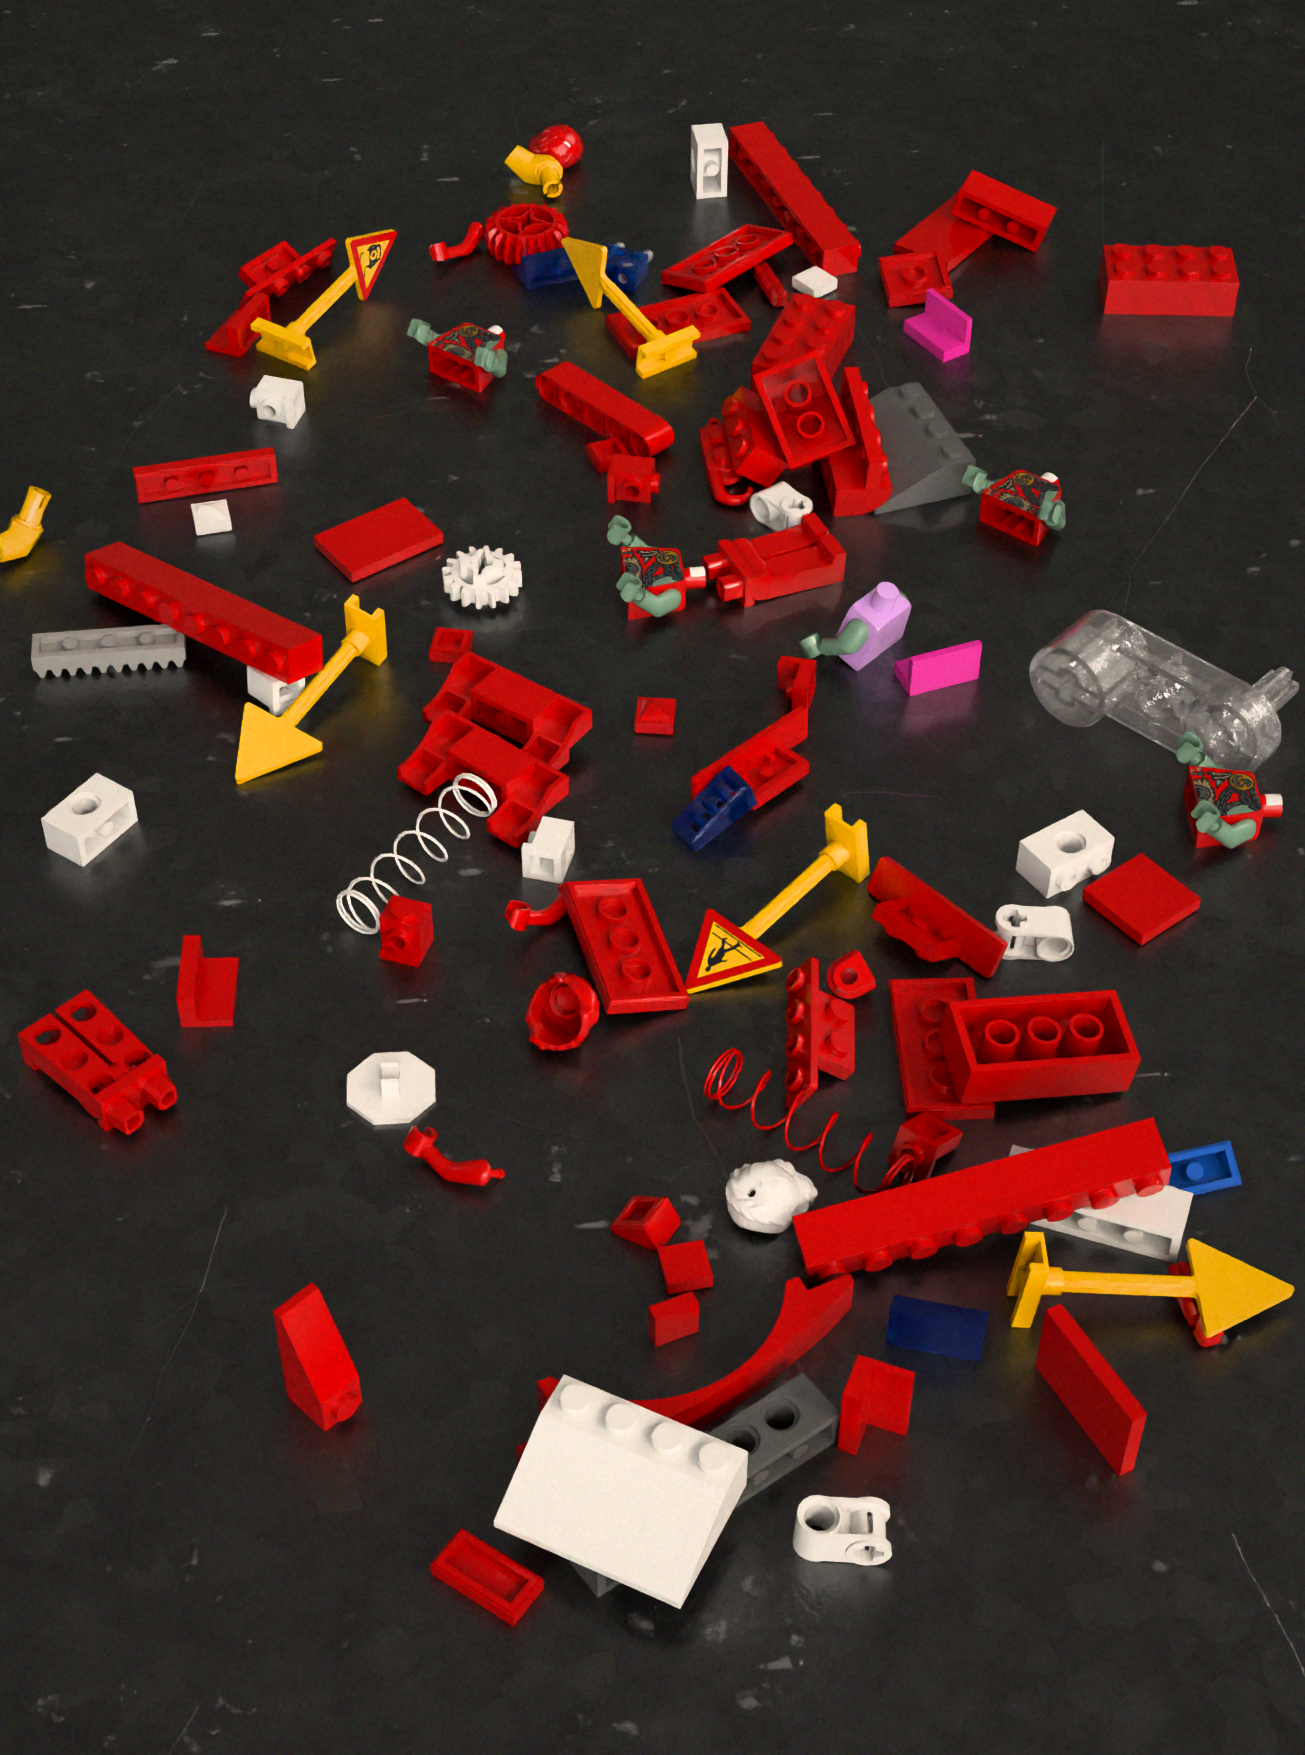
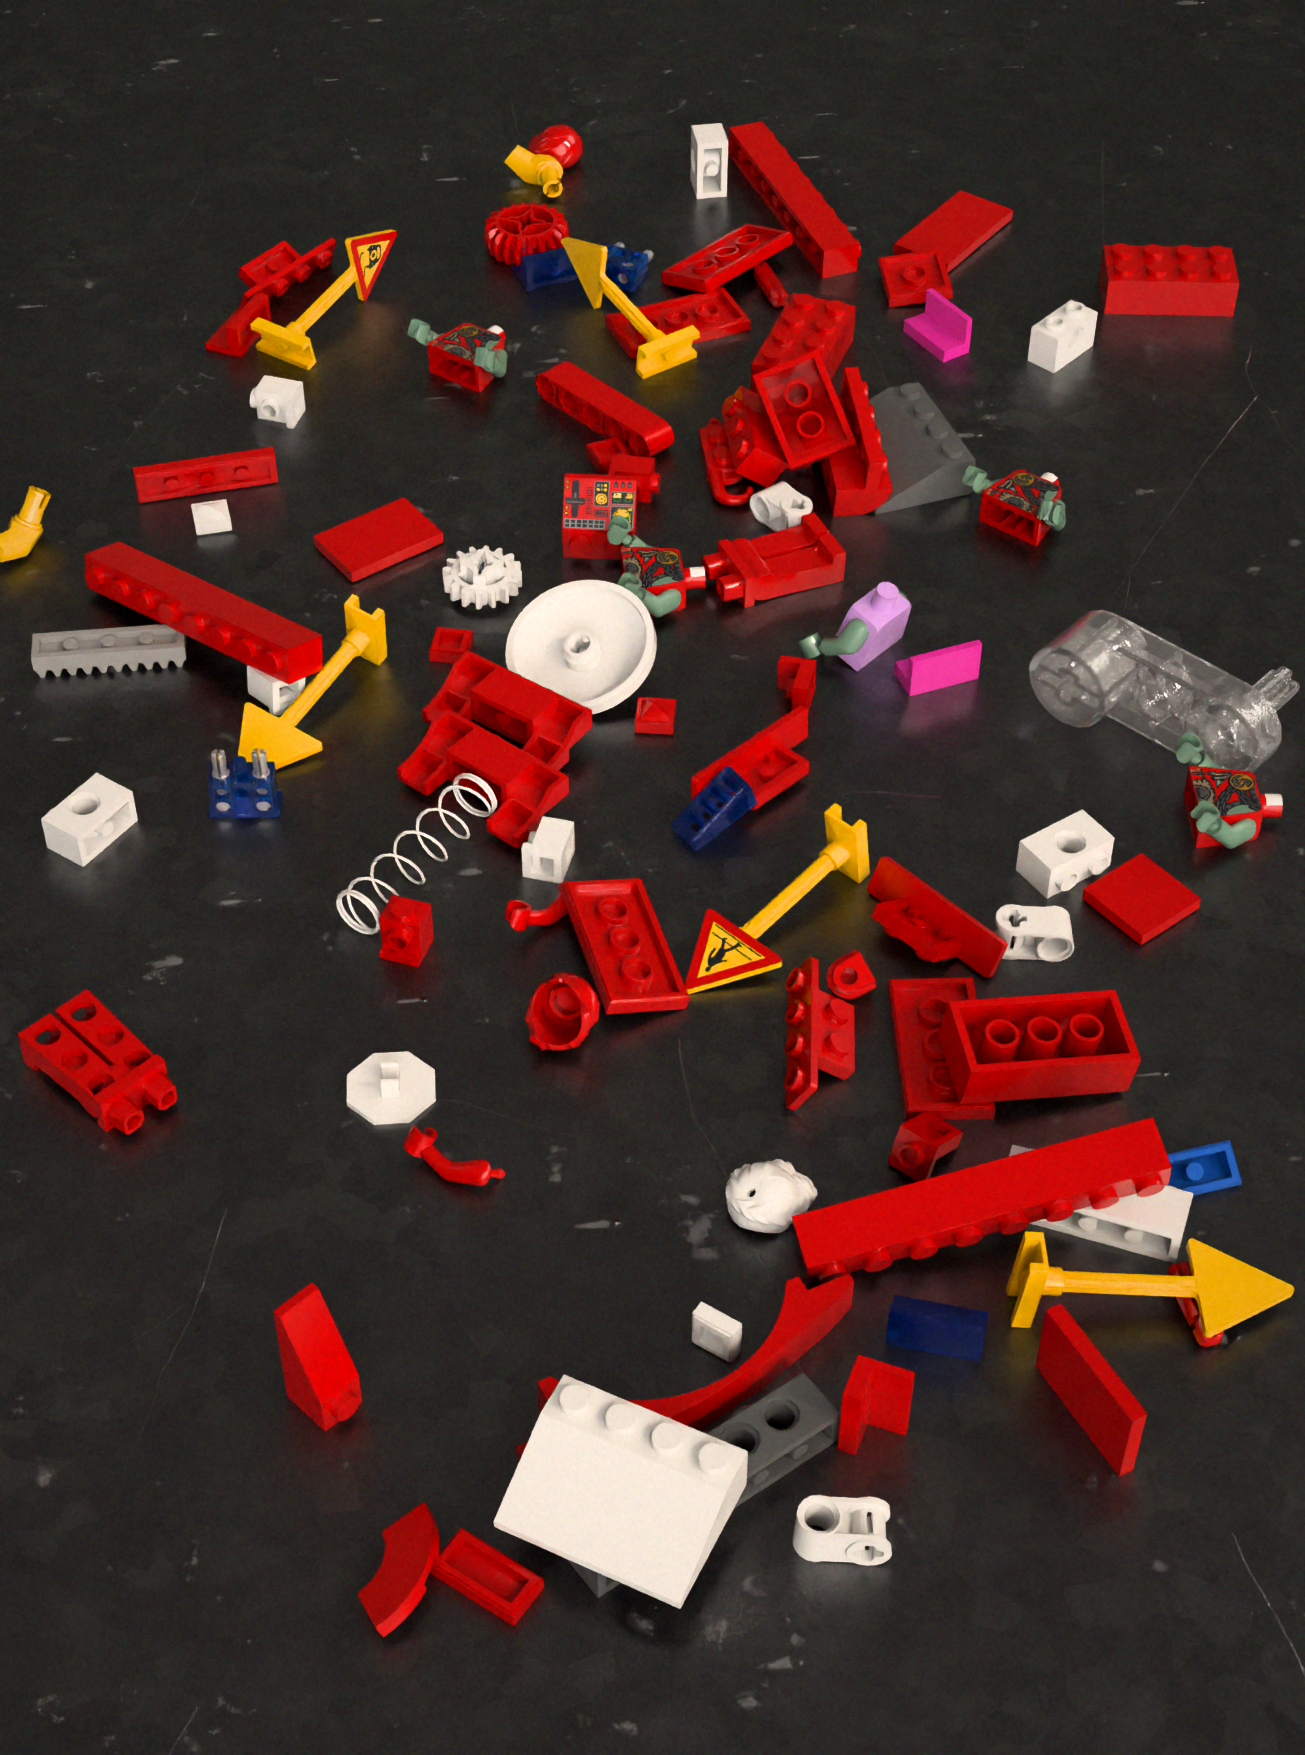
red panel [176,935,239,1027] -> none
red piece [429,222,485,262] -> none
red slope [610,1196,681,1252] -> none
red tile [648,1291,699,1348] -> none
red tile [657,1240,713,1295] -> none
red piece [704,1048,916,1194] -> none
white tile [792,265,837,298] -> none
red brick [951,169,1057,253] -> none
none -> clear blue piece [207,748,282,818]
none -> red tile [357,1502,440,1638]
none -> white dish [505,580,657,714]
none -> red slope [562,473,637,560]
none -> white tile [692,1301,742,1363]
none -> white brick [1027,300,1098,373]

